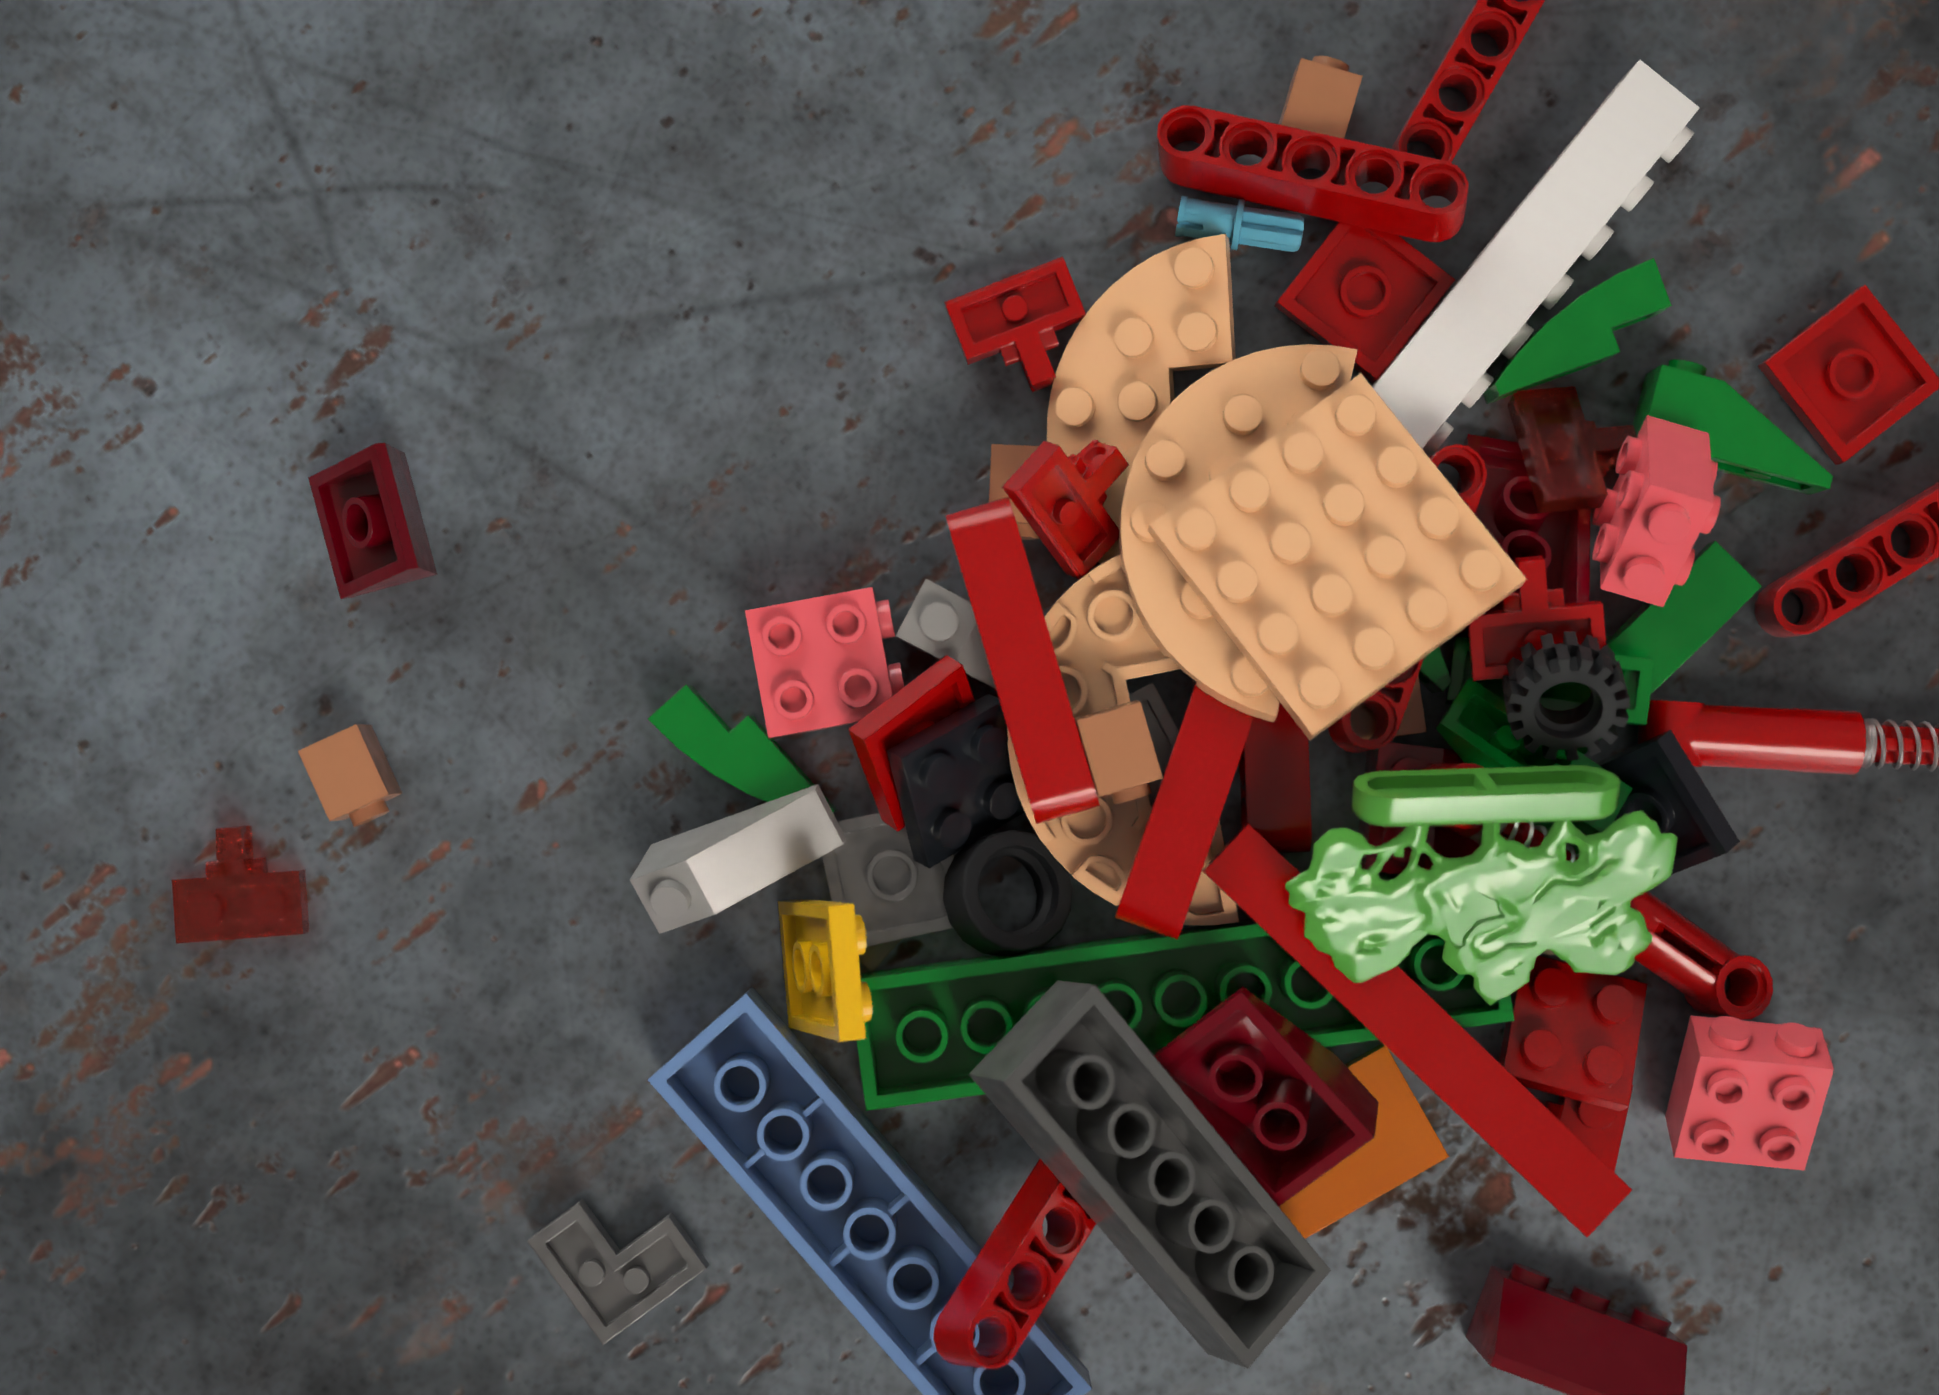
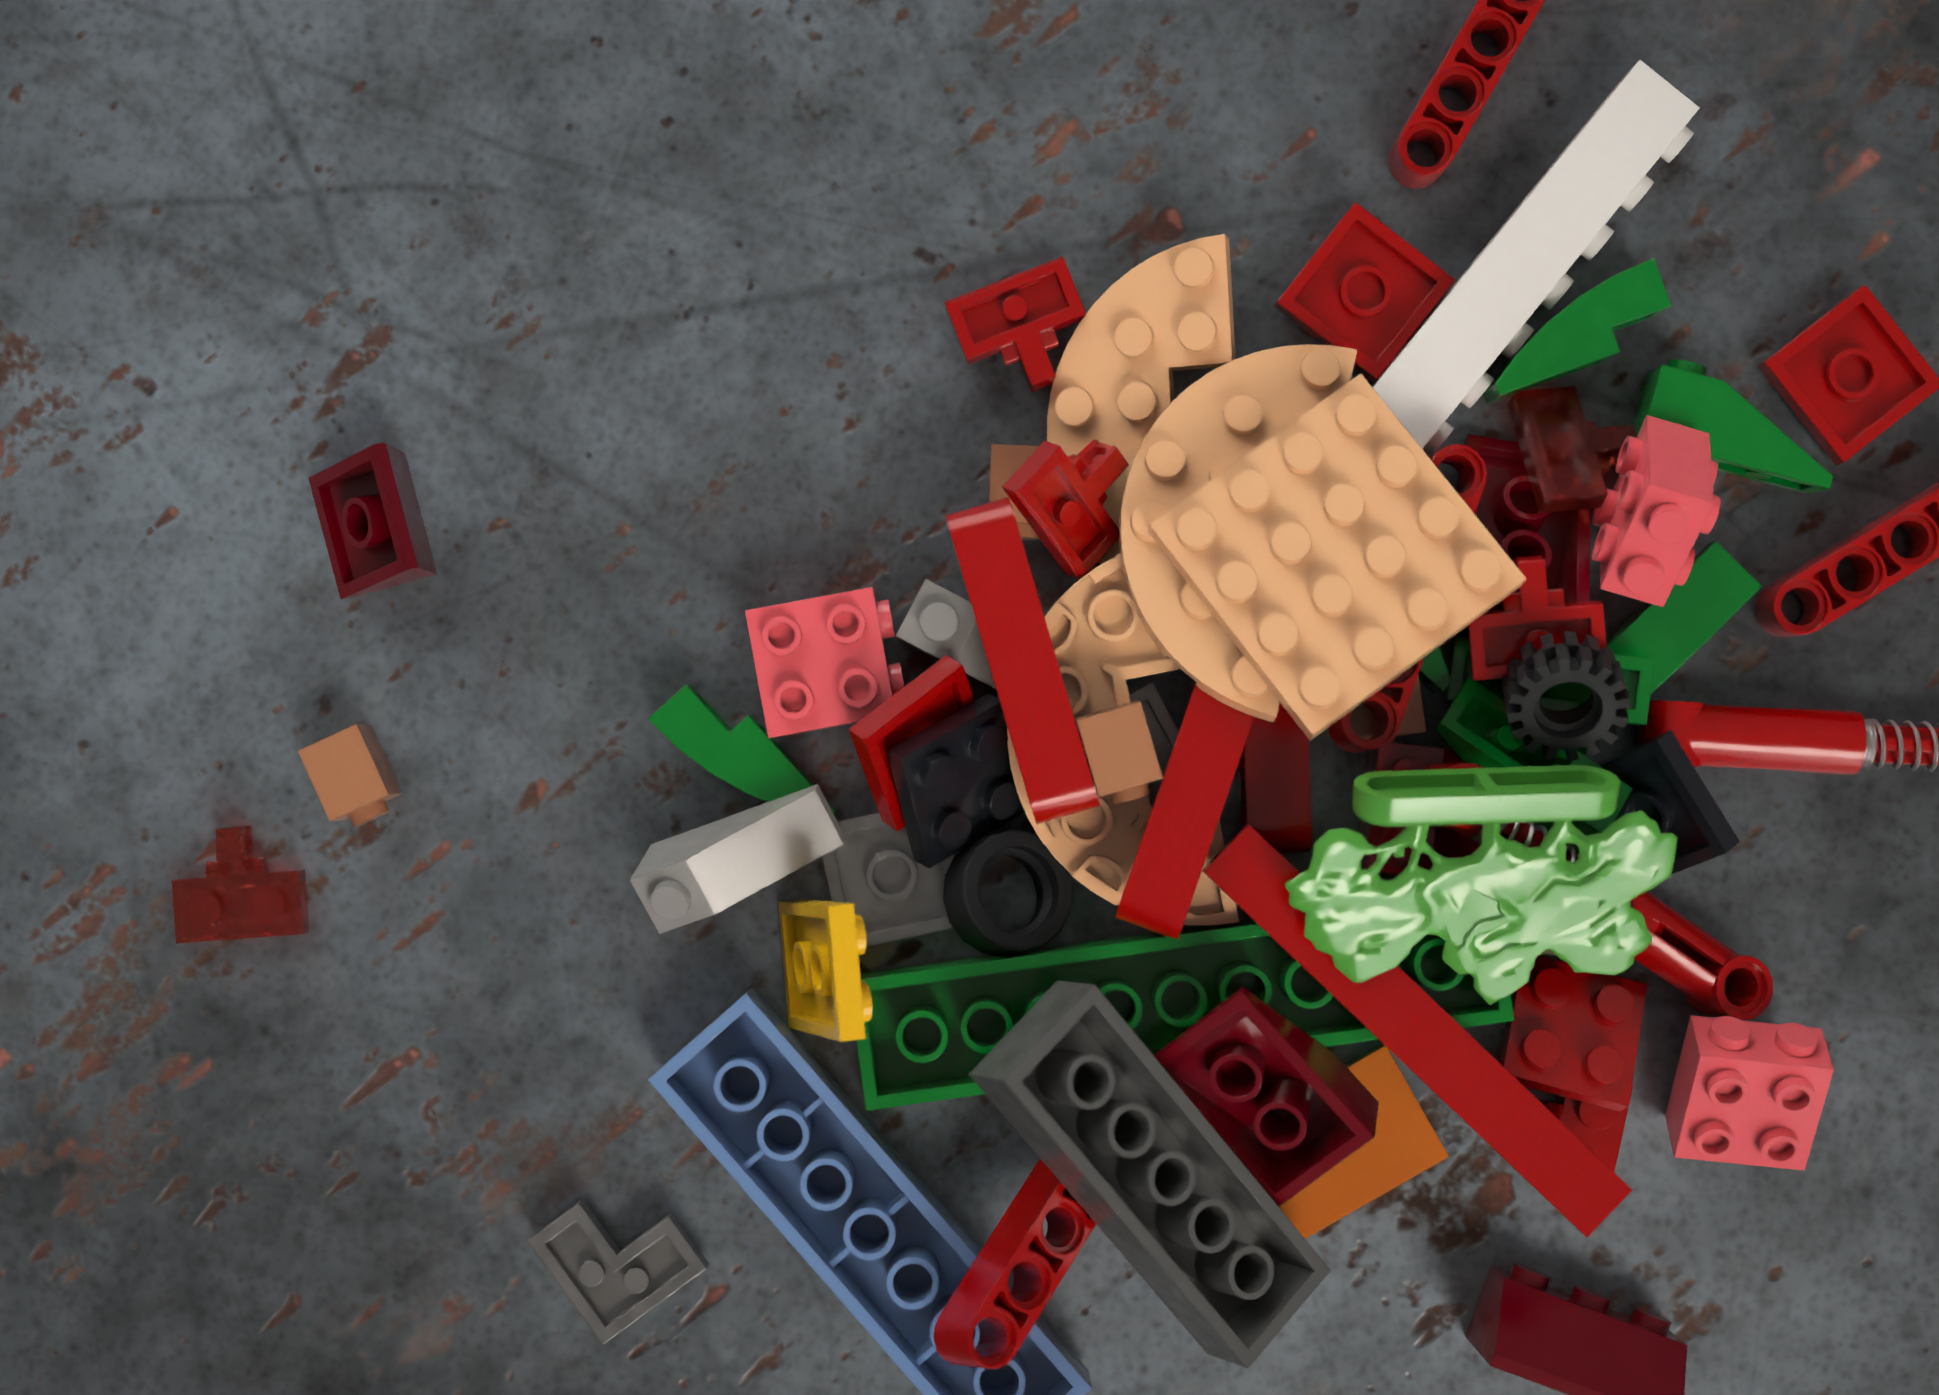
red beam [1157,105,1469,242] -> none
medium azure axle [1175,195,1304,252] -> none
nougat brick [1279,56,1363,139] -> none

